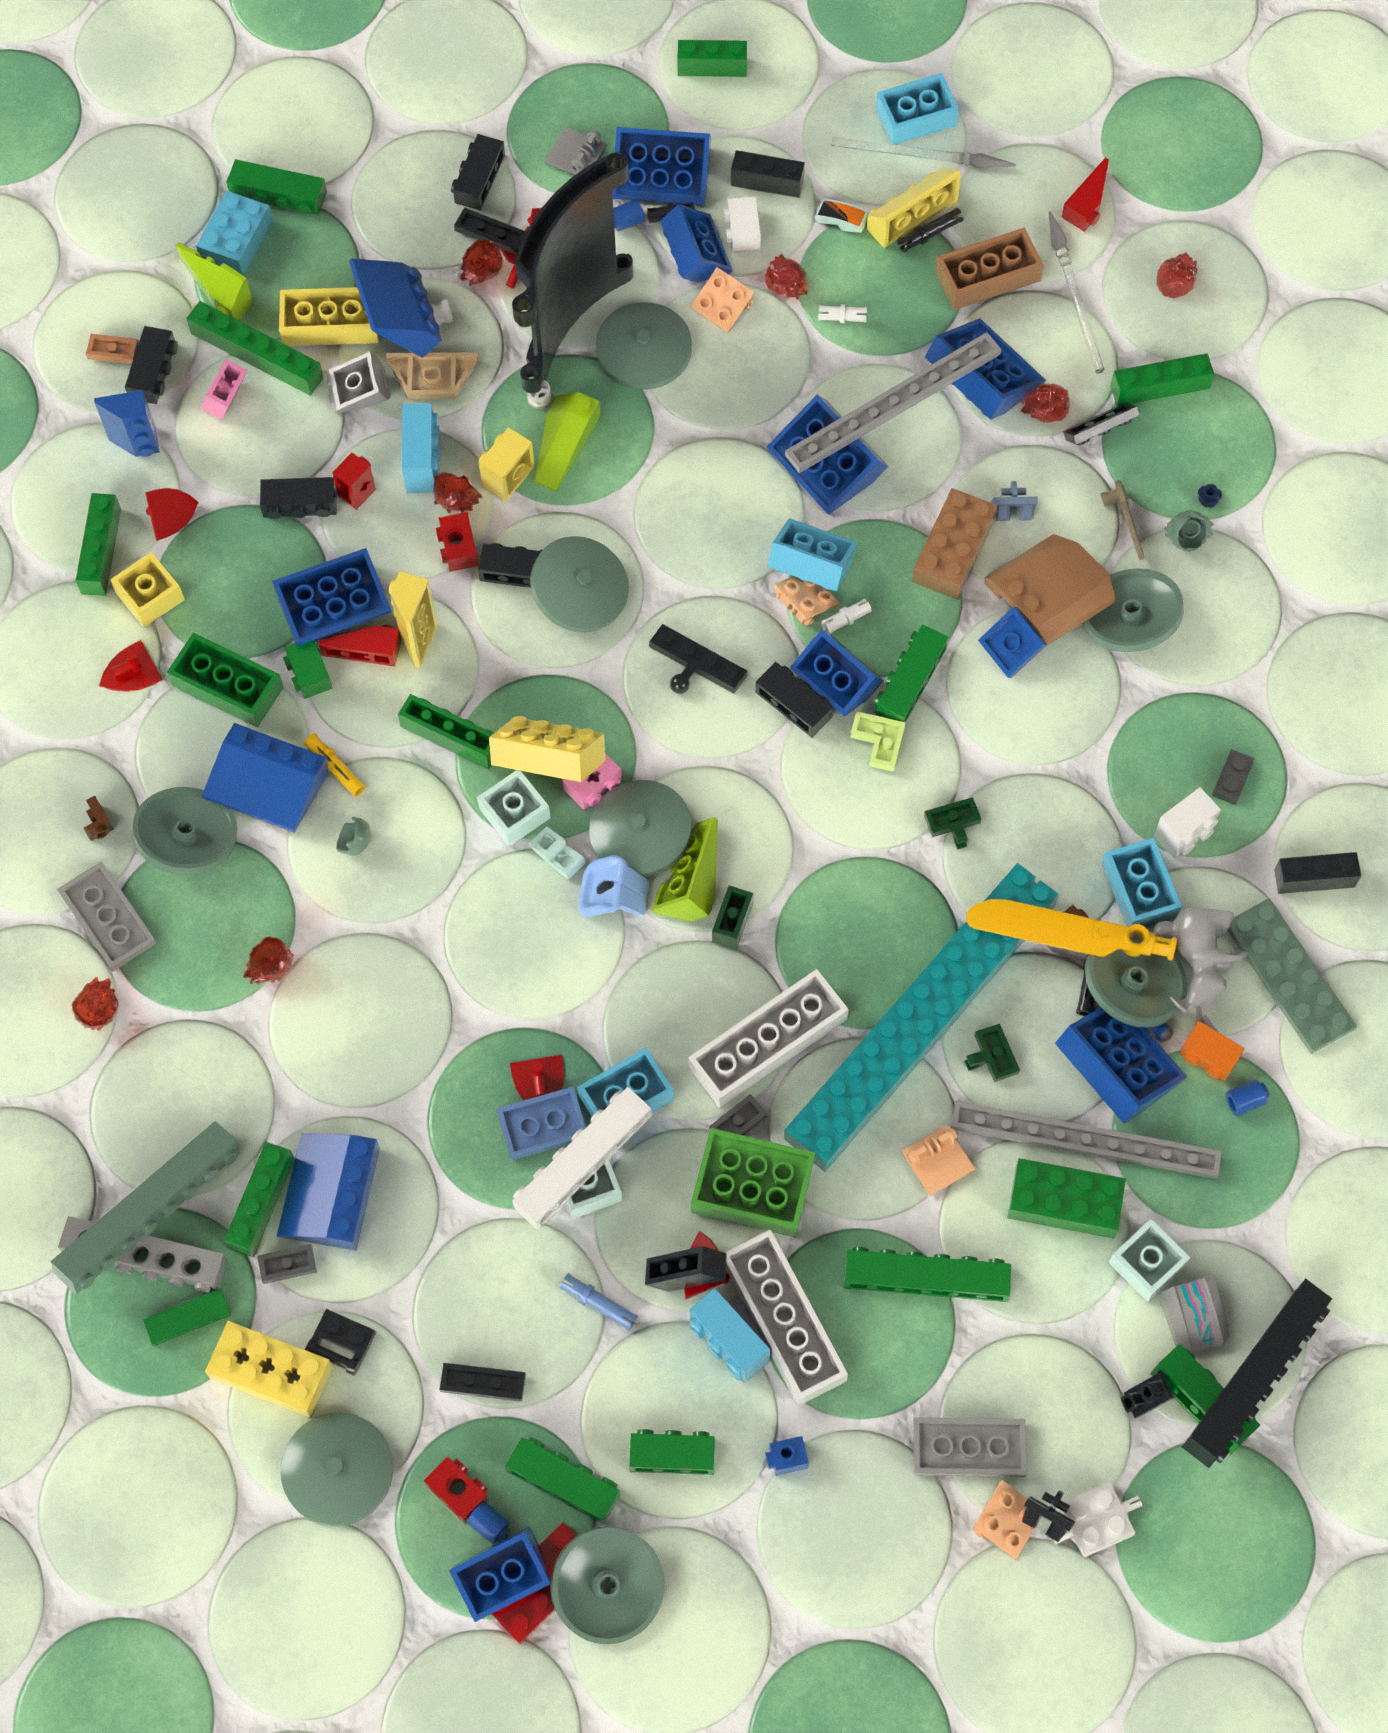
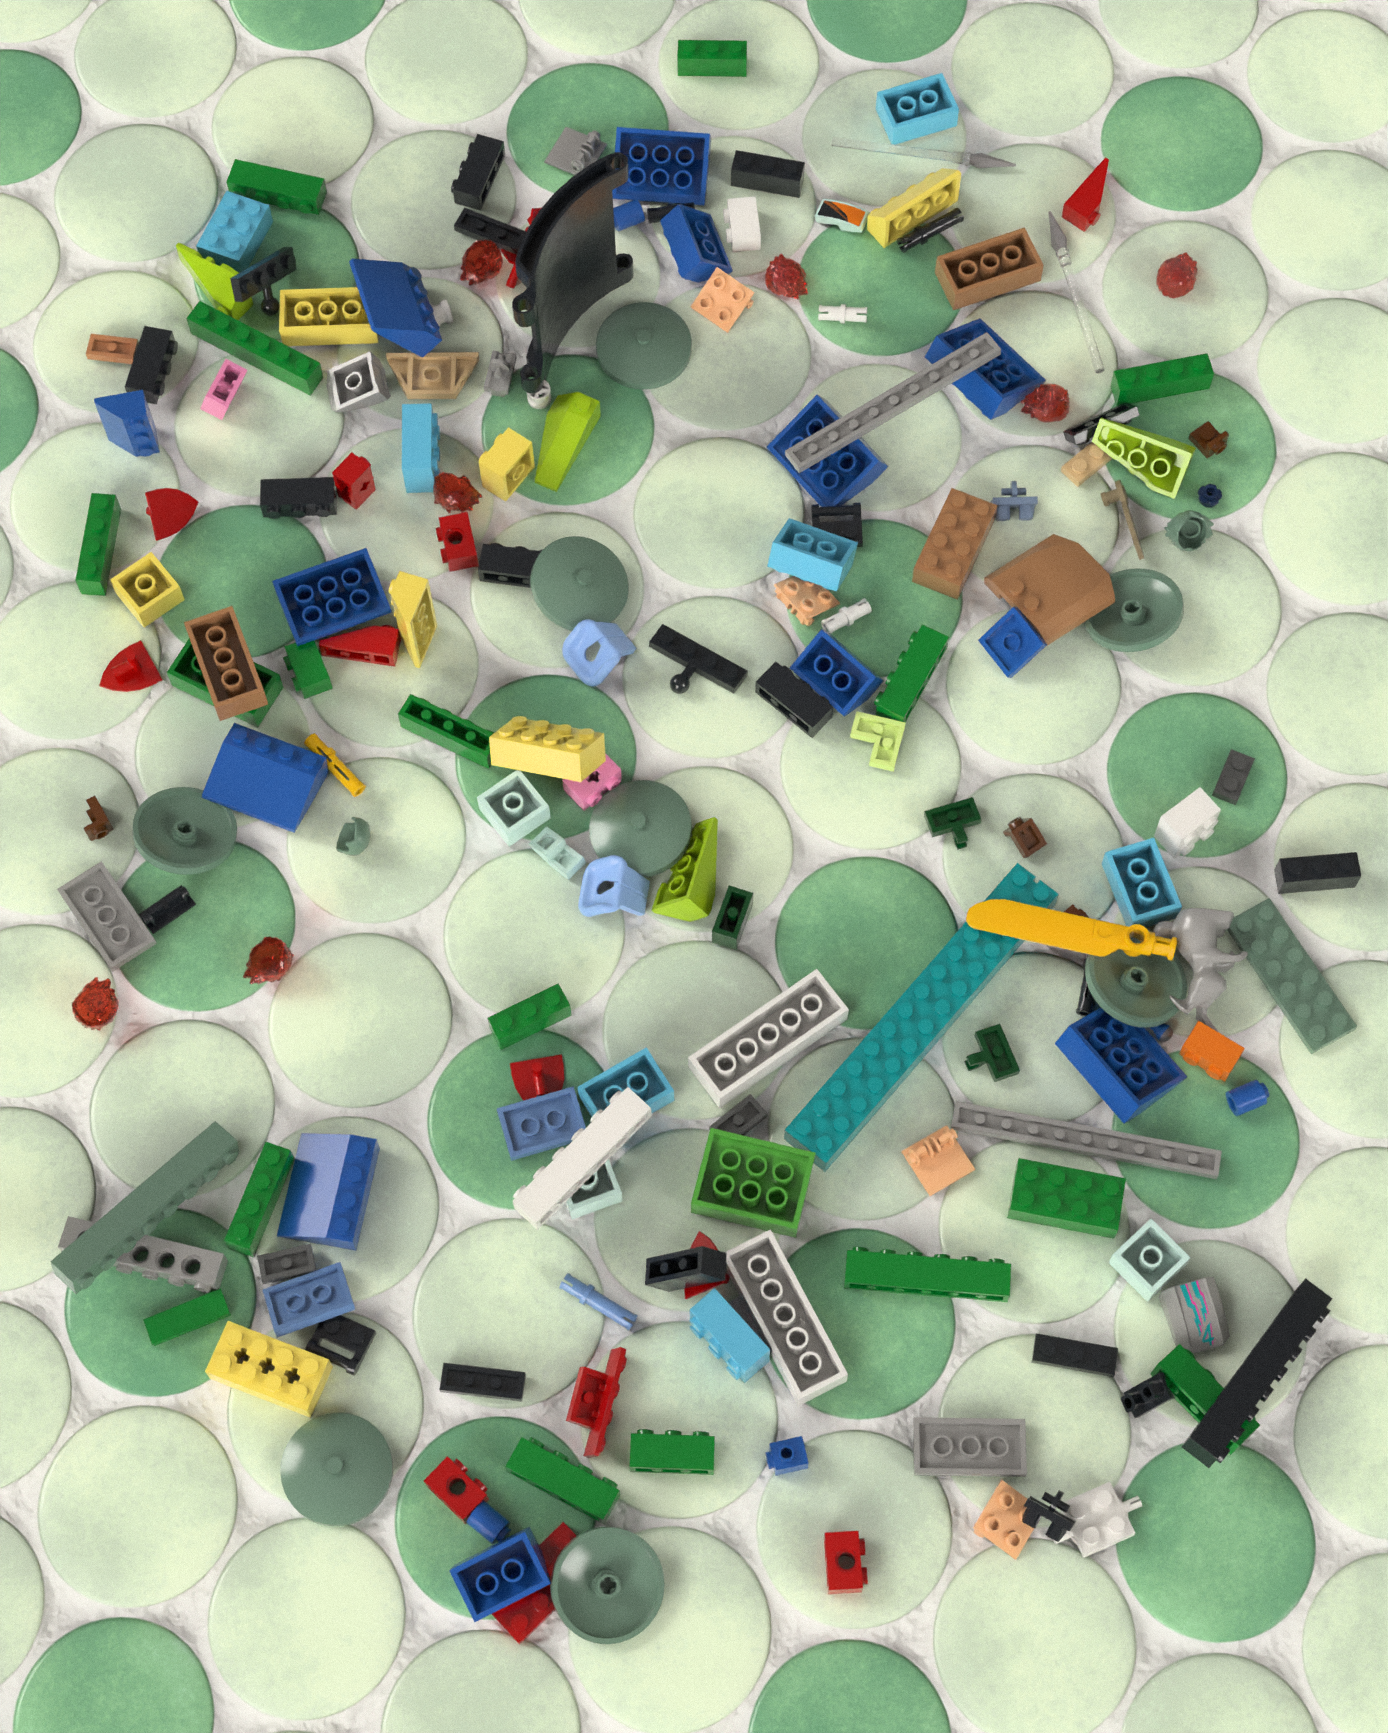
none -> black hinge [138,885,196,934]
none -> medium nougat brick [184,606,268,721]
none -> black plate [230,247,297,316]
none -> medium blue plate [262,1262,355,1338]
none -> light grey hips [484,350,517,397]
none -> green brick [487,983,572,1050]
none -> light blue piece [562,619,637,687]
none -> red bracket [566,1347,627,1458]
none -> black plate [811,503,863,547]
none -> red brick [824,1531,868,1594]
none -> reddish brown bracket [1003,817,1047,858]
none -> black plate [1031,1333,1118,1377]
none -> tan plate [1061,442,1113,487]
none -> lime wedge [1092,418,1196,499]
none -> reddish brown bracket [1188,421,1229,459]

